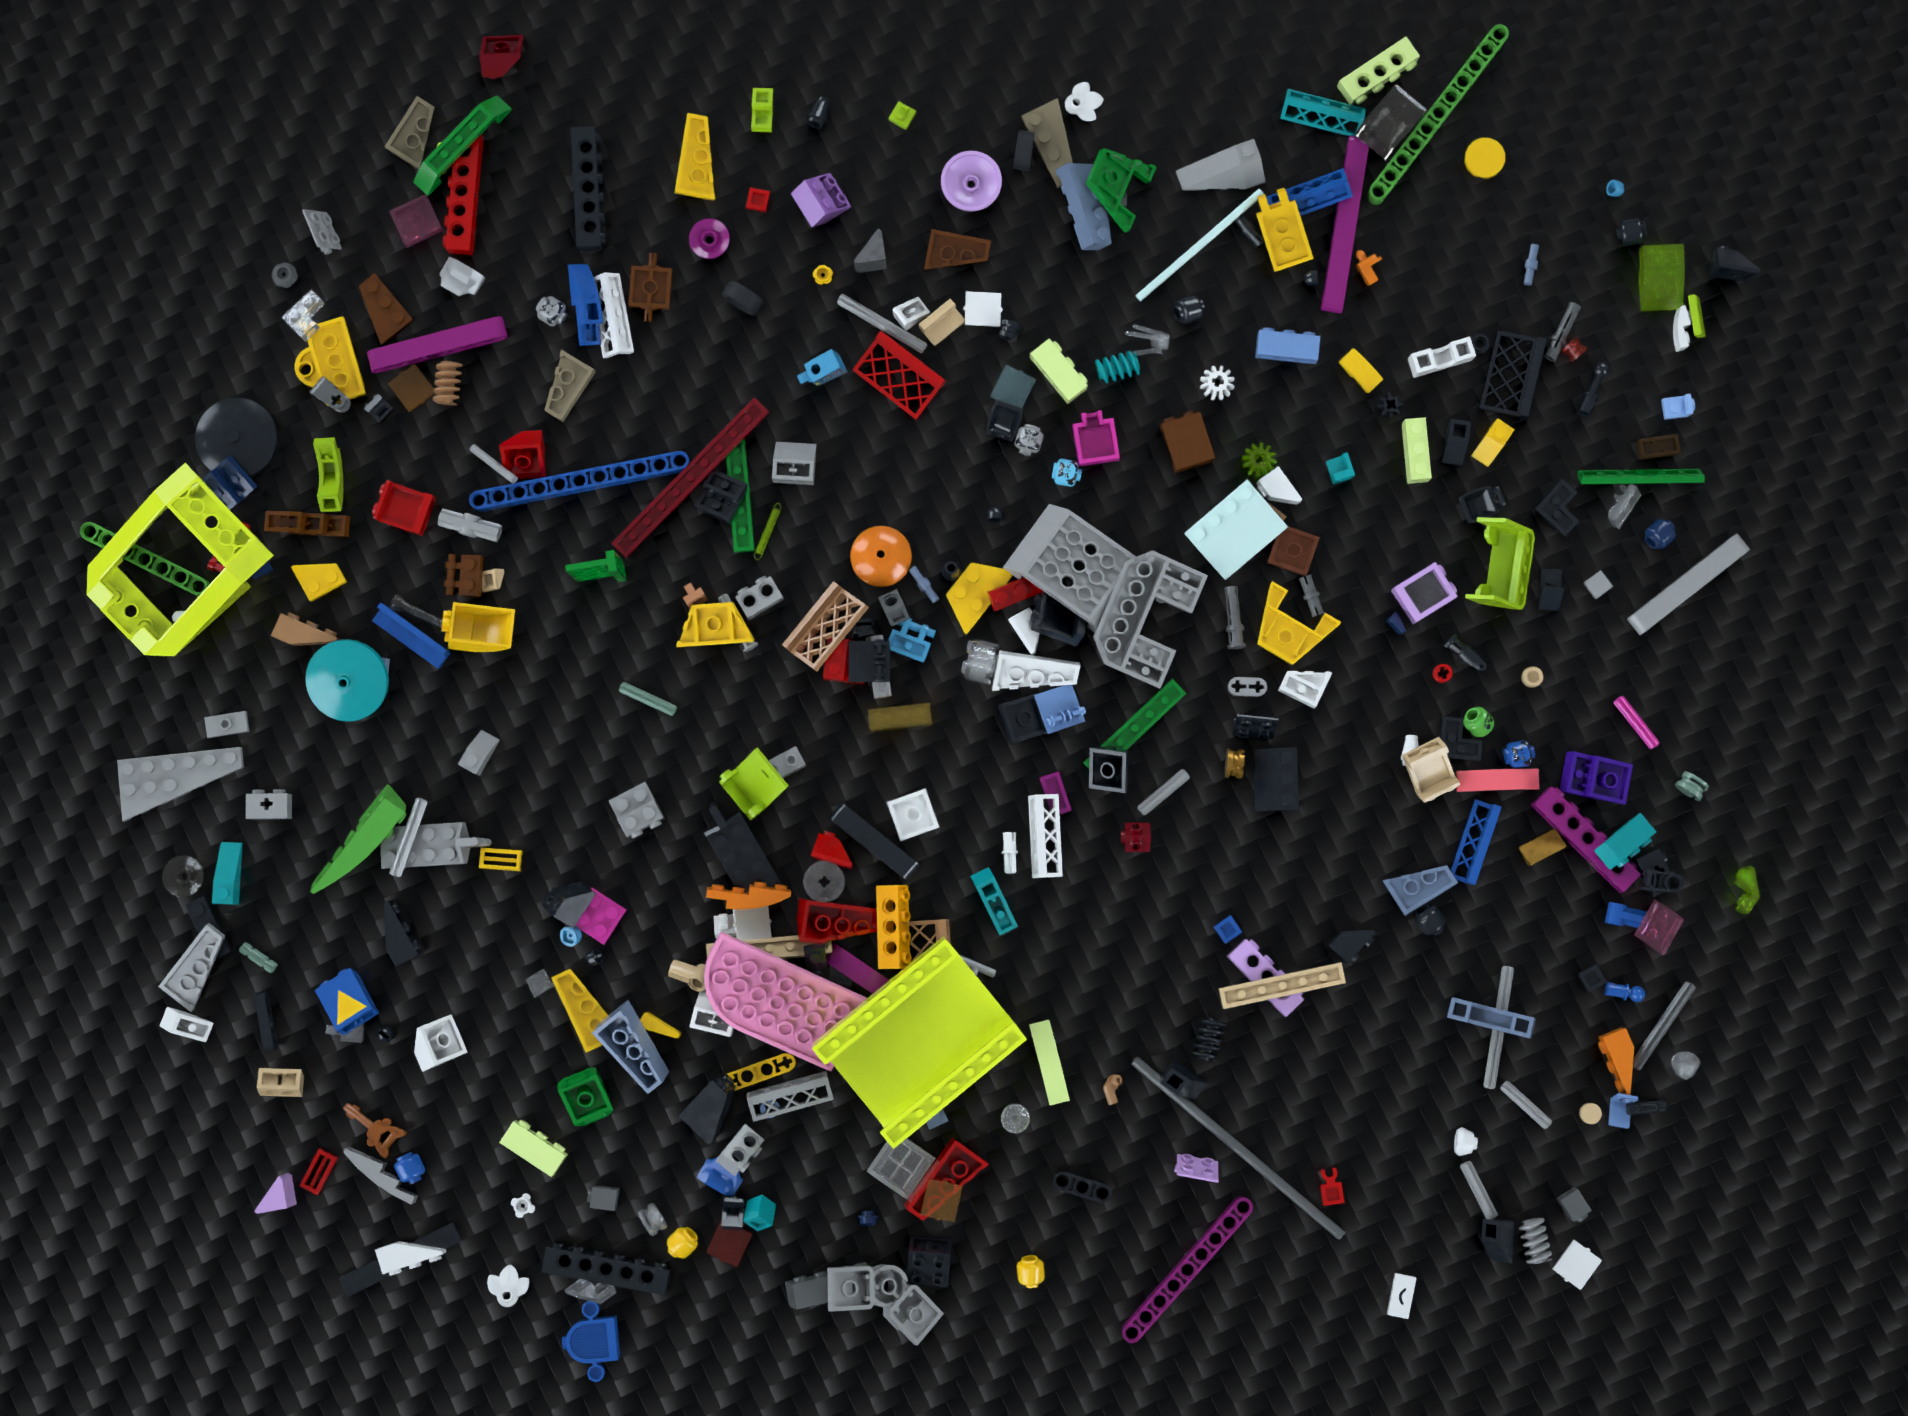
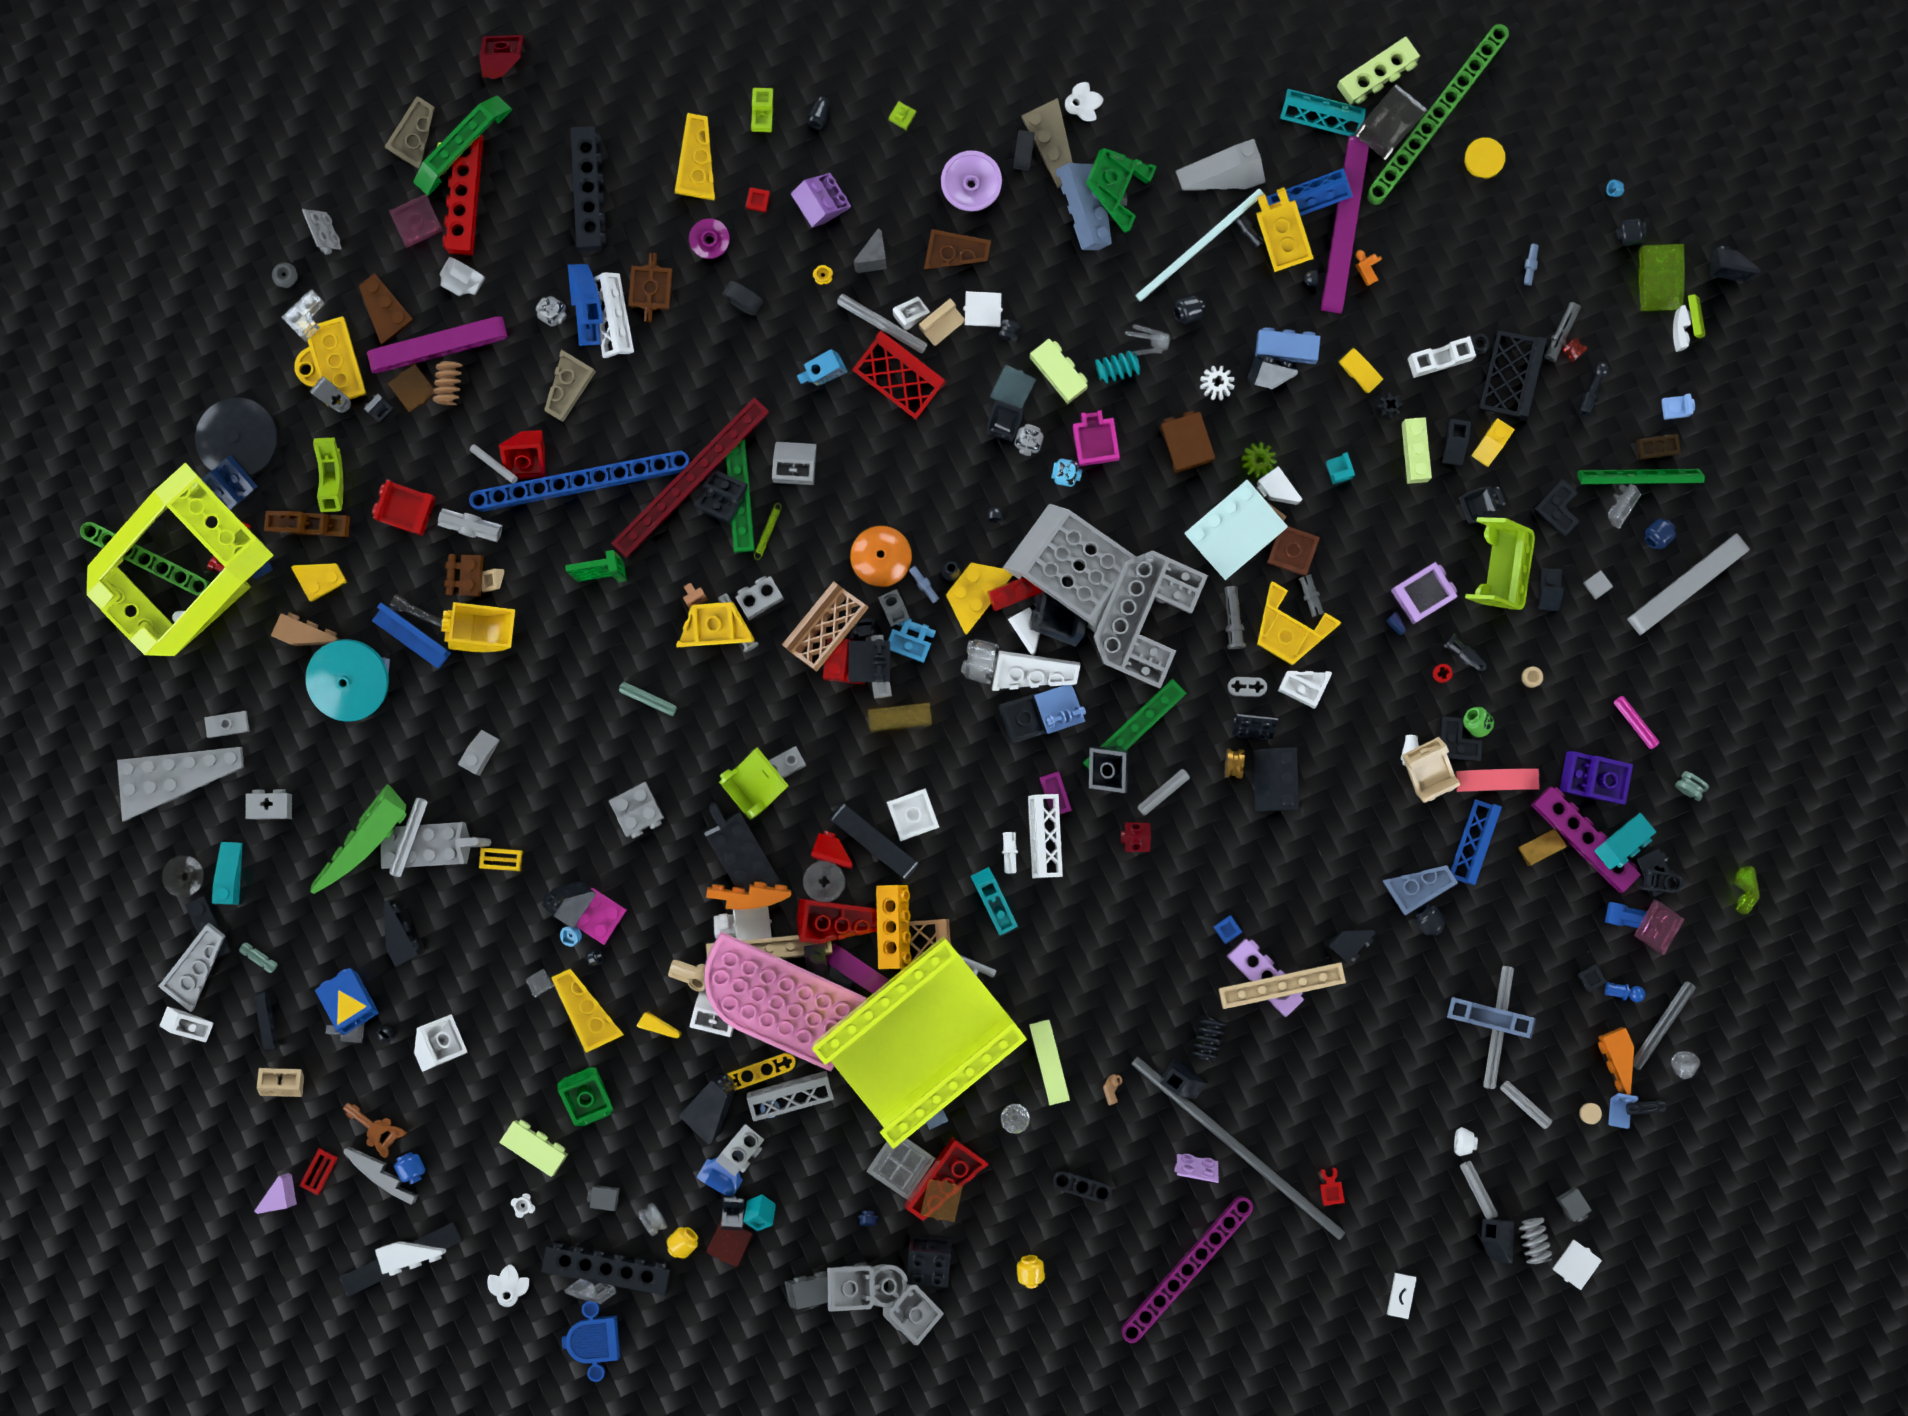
sand blue wedge [592,1000,669,1094] -> none
blue head [1503,740,1535,769] -> none
none -> slope [1247,355,1298,389]

